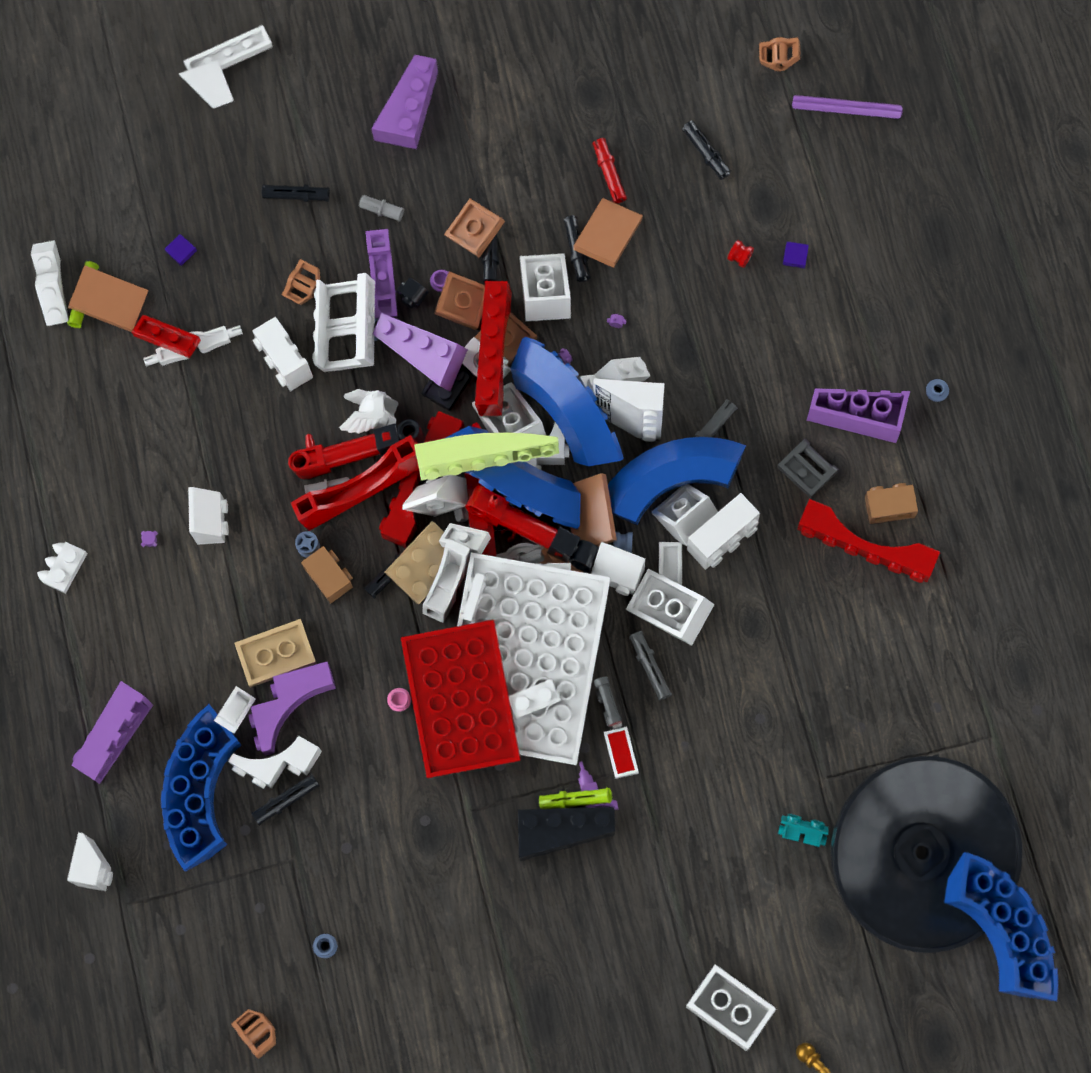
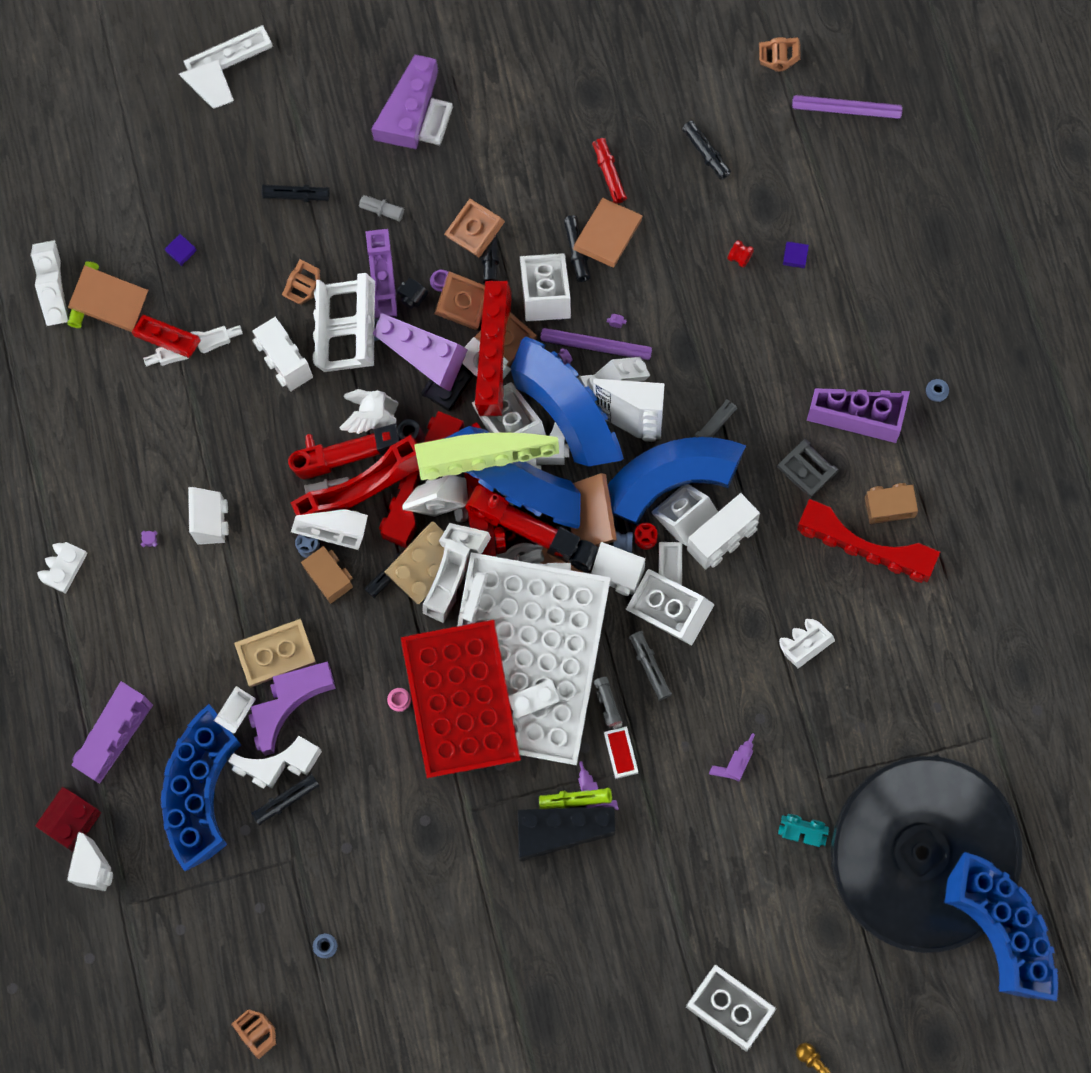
none -> dark red slope [35,787,102,852]
none -> white slope [291,509,368,550]
none -> white tile [419,98,453,145]
none -> red arm [494,527,506,554]
none -> medium lavender axle [541,328,652,360]
none -> red wheel [634,523,658,550]
none -> medium lavender piece [709,733,755,782]
none -> white plate [780,619,835,668]

